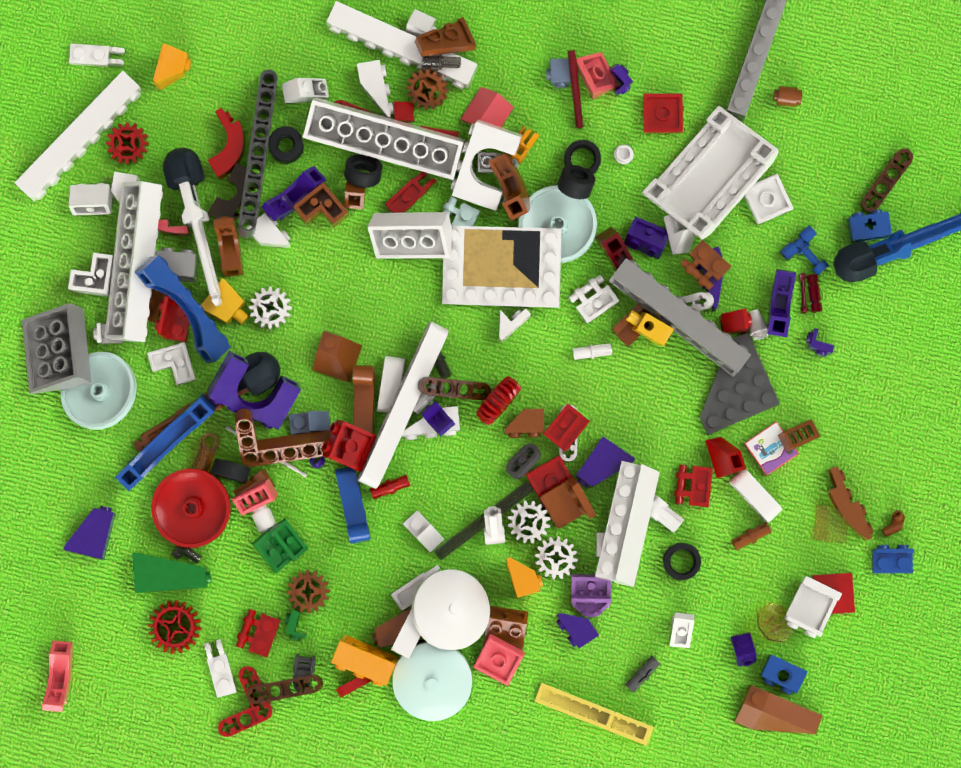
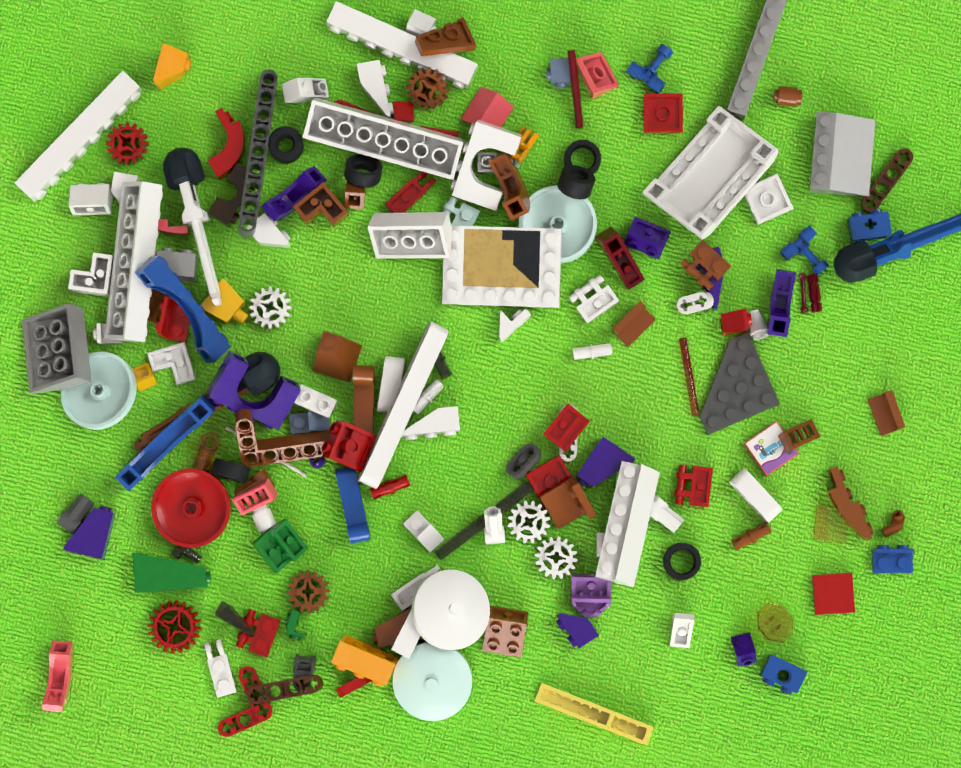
white hinge [69,44,125,67] -> none
dark orange arch [213,216,244,277] -> none
reddish brown beam [418,377,491,400] -> none
dark purple bracket [421,401,455,437] -> none
clear smoke axle [422,54,461,70] -> none
coral tile [473,634,526,686] -> none
red gear [476,376,521,425] -> none
dark orange slope [505,409,544,438] -> none
light orange slope [506,558,543,599] -> none
dark purple bracket [608,64,633,95] -> none
light grey brick [609,258,751,377] -> none
white plate [614,145,634,164] -> none
dark grey pin [625,655,661,693] -> none
yellow torso [626,310,674,346] -> none
white slope [664,215,695,255] -> none
red slope [705,437,746,478] -> none
dark orange wedge [734,685,823,734] -> none
white panel [784,576,842,638] -> none
dark purple bracket [806,328,834,357] -> none
none -> dark grey piece [57,493,95,535]
none -> yellow slope [132,362,157,391]
none -> clear smoke slope [215,601,255,636]
none -> white bracket [294,384,338,418]
none -> blue bar [627,44,673,94]
none -> clear red bar [679,338,700,416]
none -> slope [810,112,875,197]
none -> dark orange panel [868,390,906,436]

